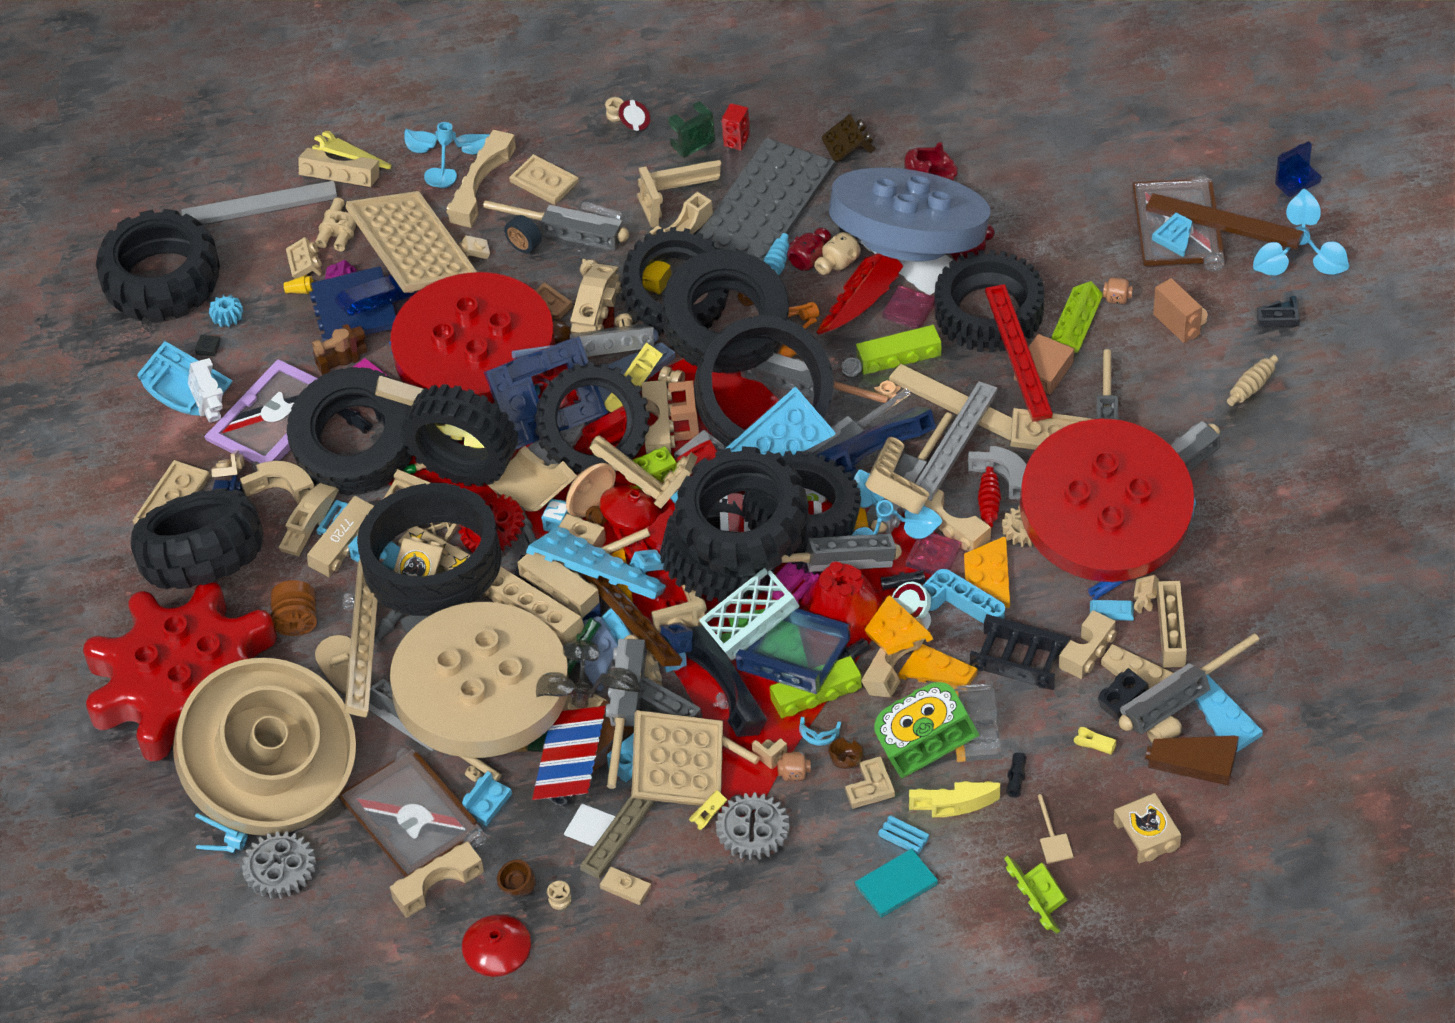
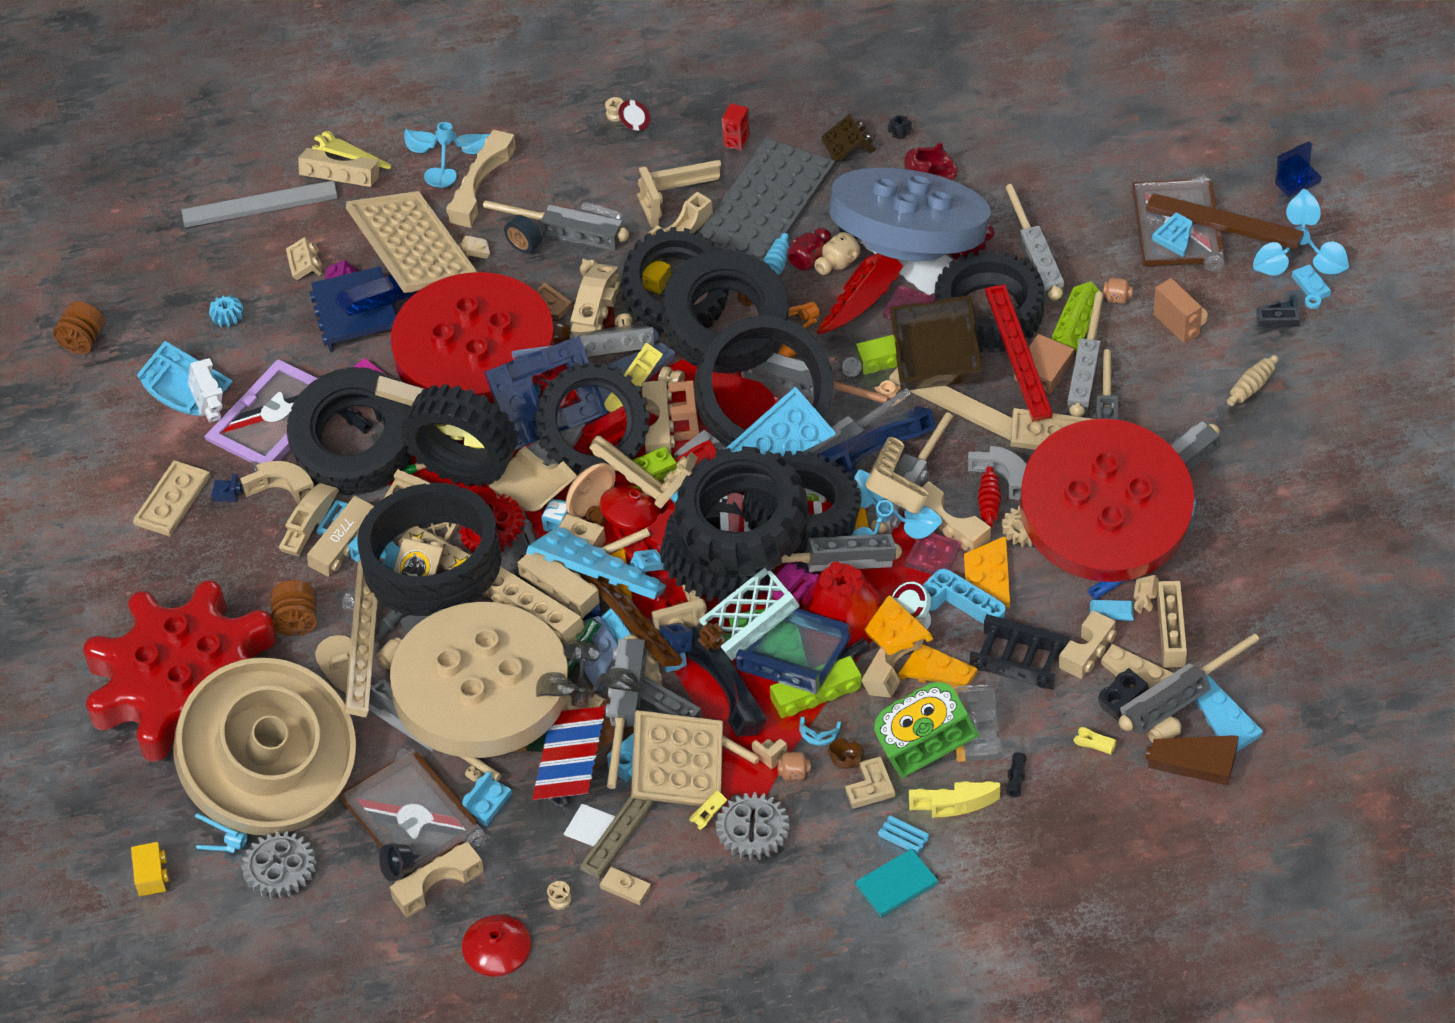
black tyre [96,209,220,322] -> none
black tyre [130,488,264,589] -> none
pearl dark grey tile [195,335,221,356] -> none
tan bracket [211,450,245,477] -> none
yellow cone [284,275,314,294] -> none
reddish brown hips [312,324,368,375] -> none
tan pin [315,198,358,251] -> none
reddish brown hat [497,859,536,896] -> none
tan tile [509,154,579,205] -> none
clear green panel [668,101,715,158] -> none
clear rock [713,692,729,709] -> none
black pin [880,570,925,591] -> none
light grey plate [915,381,998,501] -> none
lime bracket [1004,855,1068,933] -> none
tan piece [1038,794,1074,864] -> none
tan panel [1114,793,1181,864] -> none
none -> dark orange wheel [52,301,106,354]
none -> yellow brick [131,842,169,897]
none -> tan brick [376,637,402,669]
none -> black piece [379,843,419,881]
none -> reddish brown gear [698,623,726,650]
none -> black gear [888,115,912,139]
none -> dark brown tile [890,295,983,392]
none -> light grey piece [1006,184,1064,303]
none -> light grey piece [1067,291,1103,418]
none -> medium azure hinge [1292,264,1331,309]

